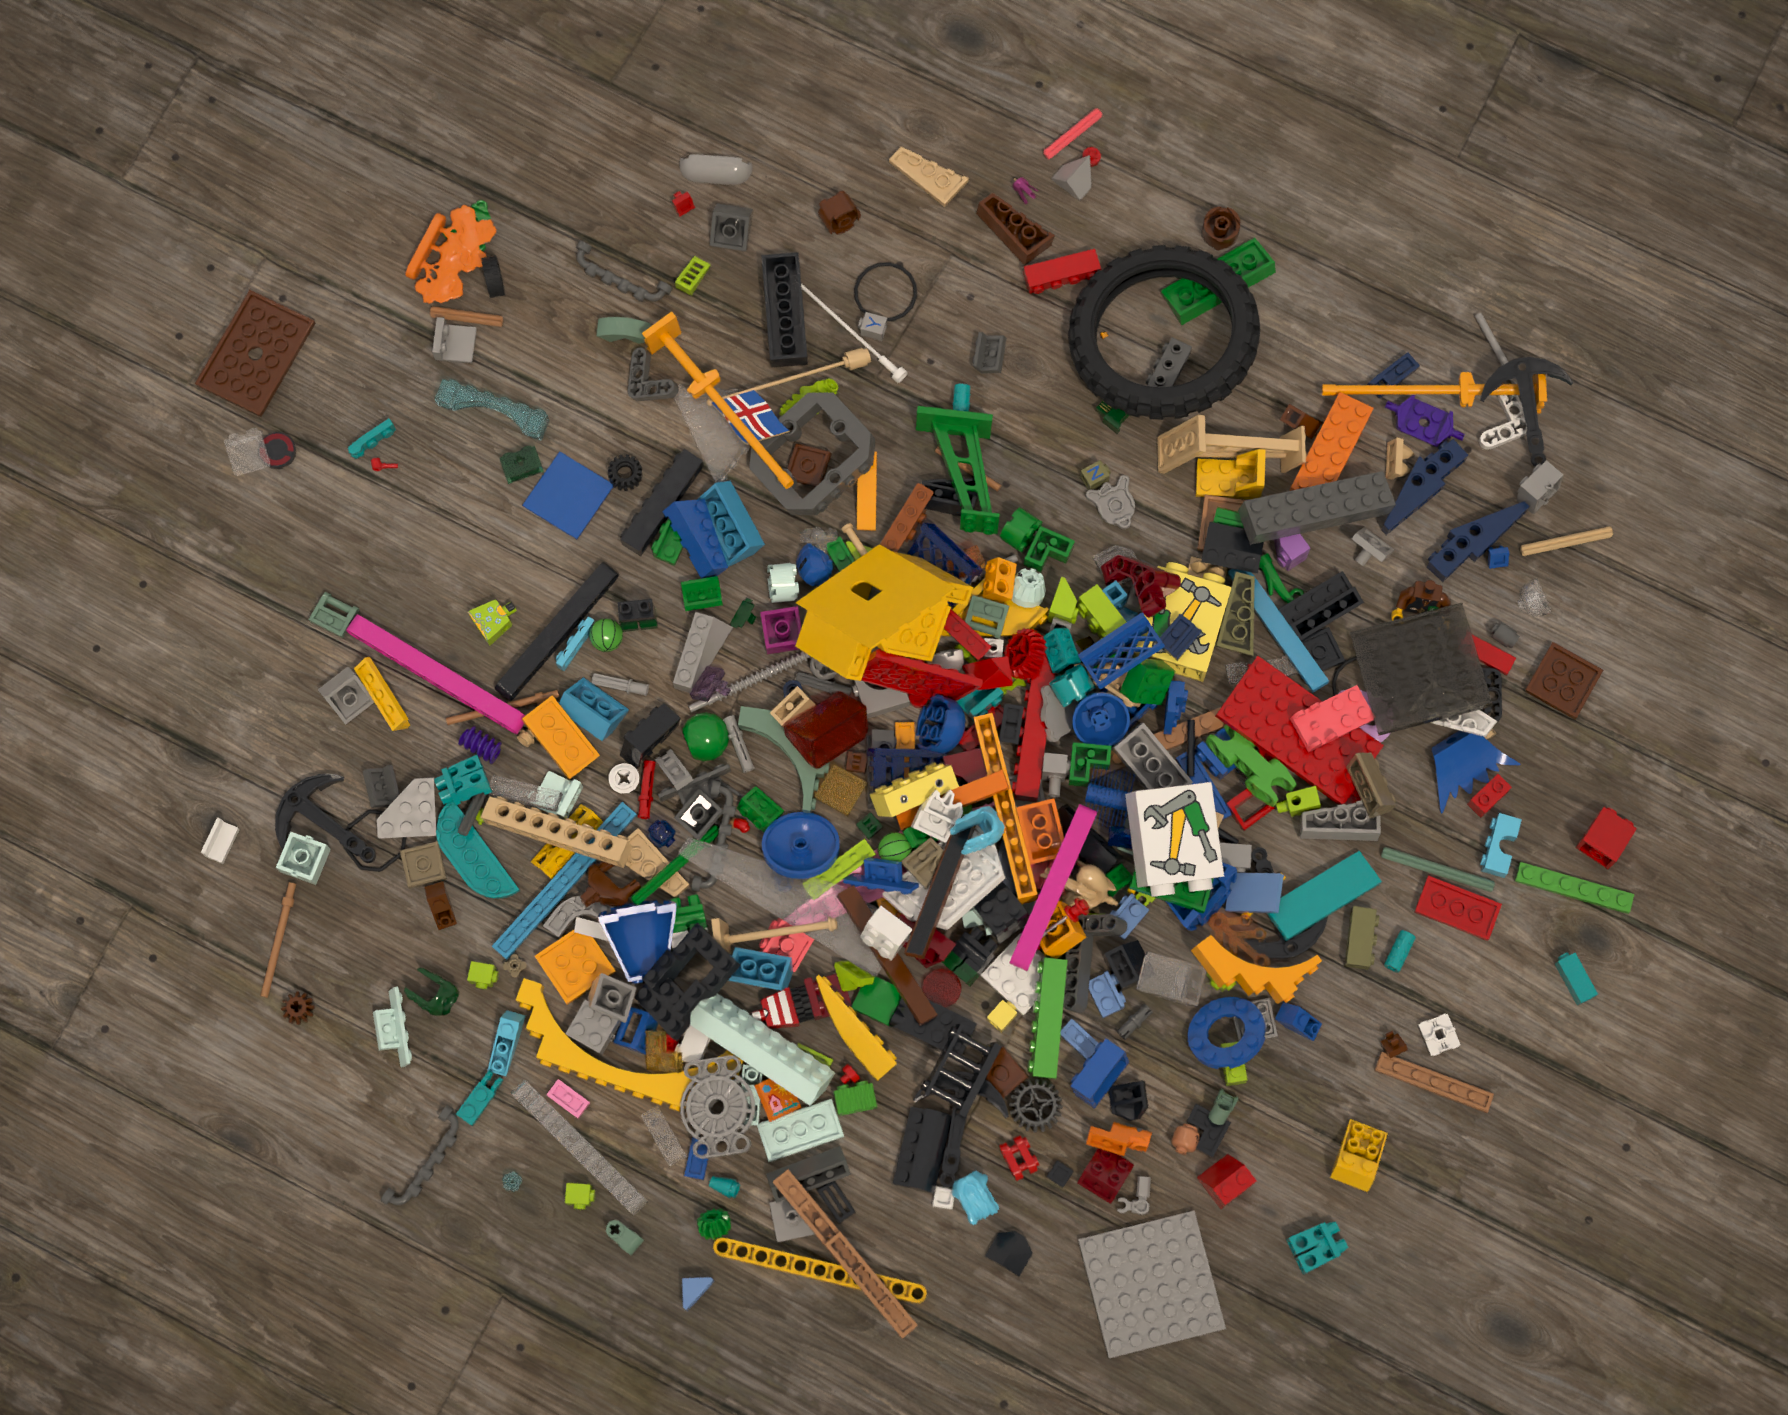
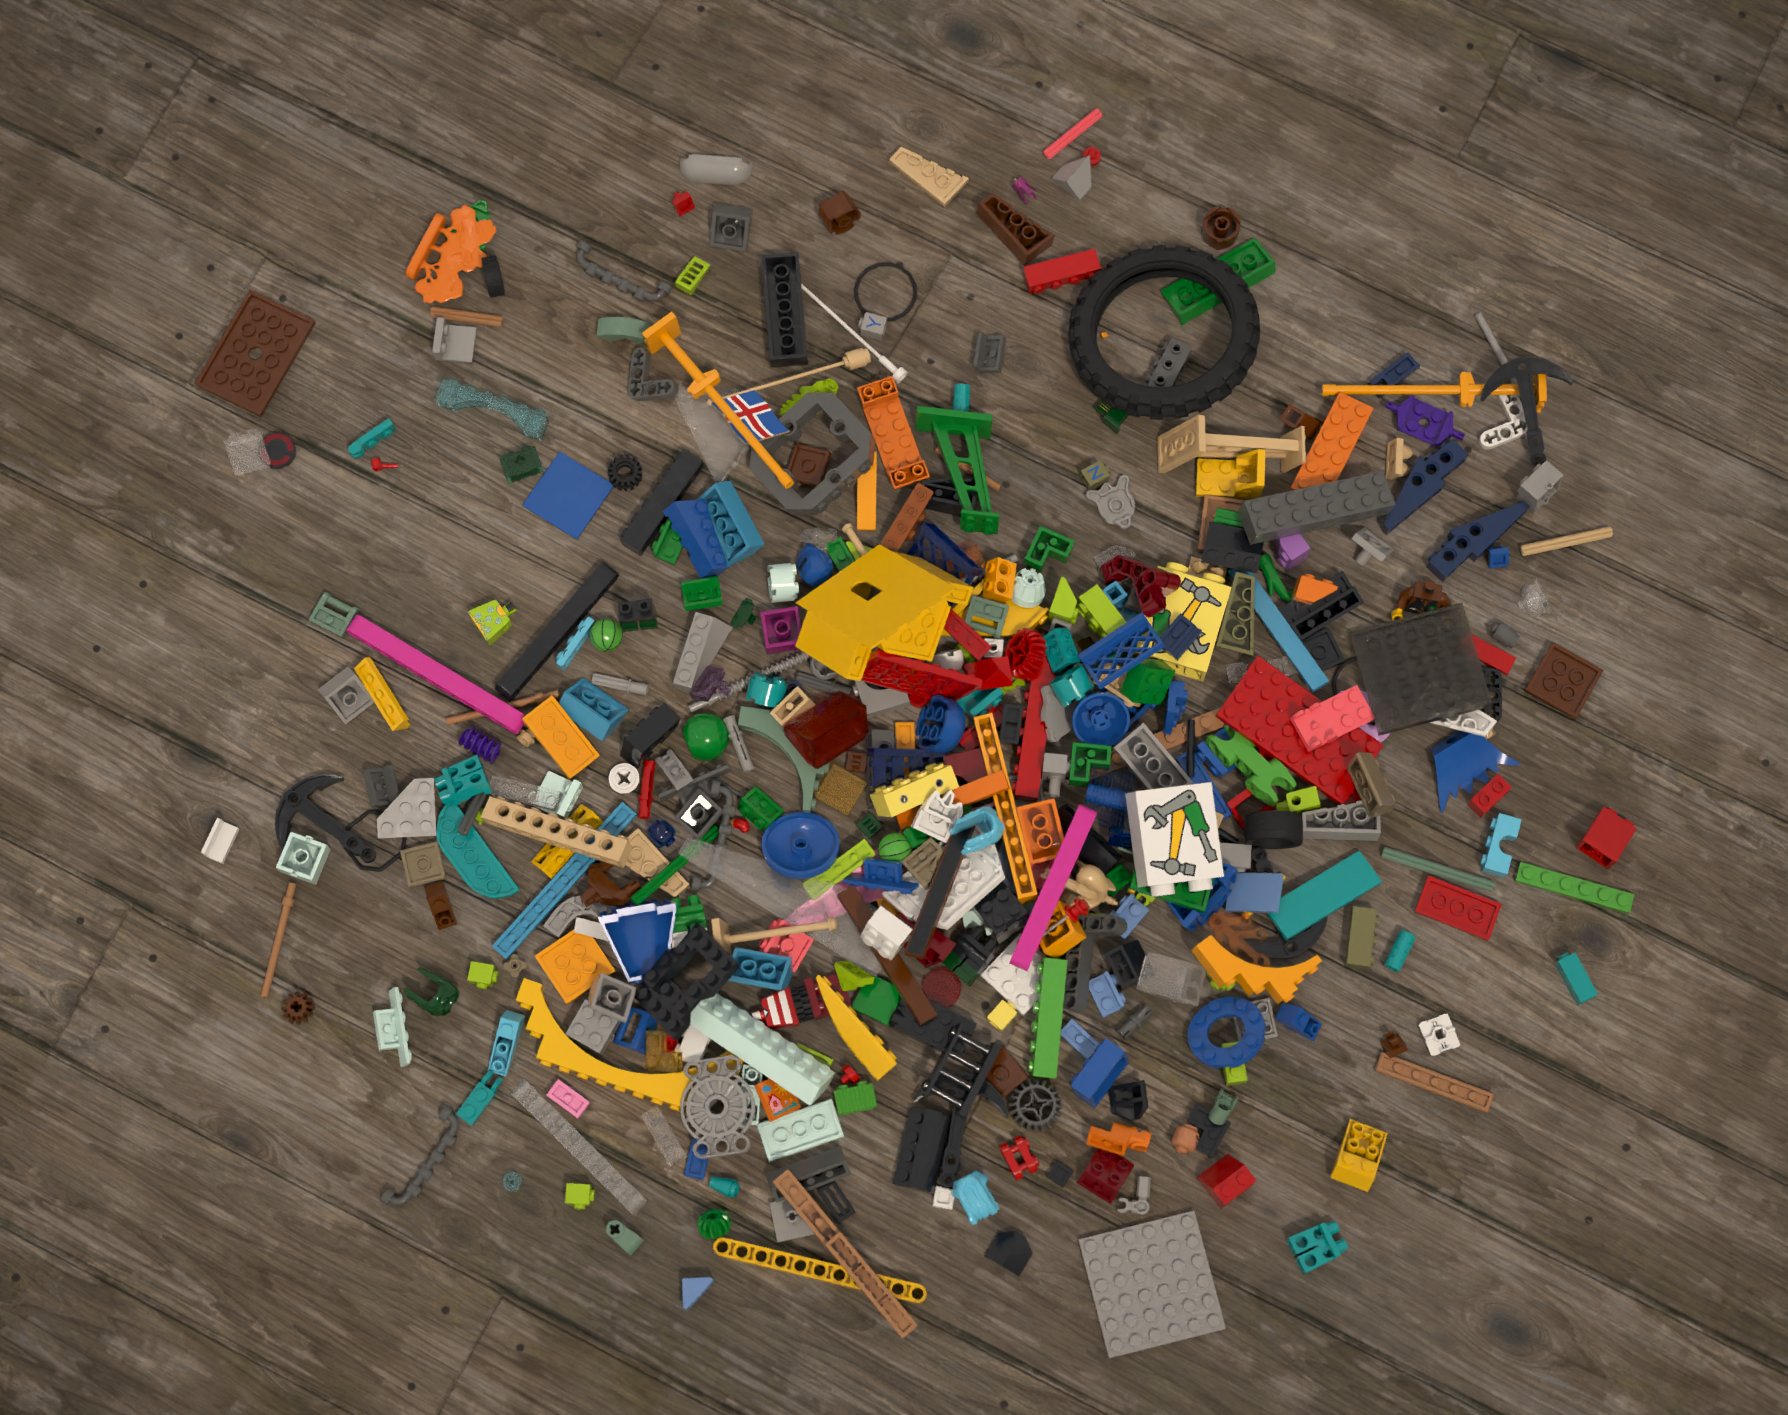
green brick [1000,507,1043,553] -> none
none -> teal brick [745,672,788,707]
none -> orange slope [857,376,930,490]
none -> black tyre [1244,811,1303,849]
none -> orange slope [1291,574,1338,605]

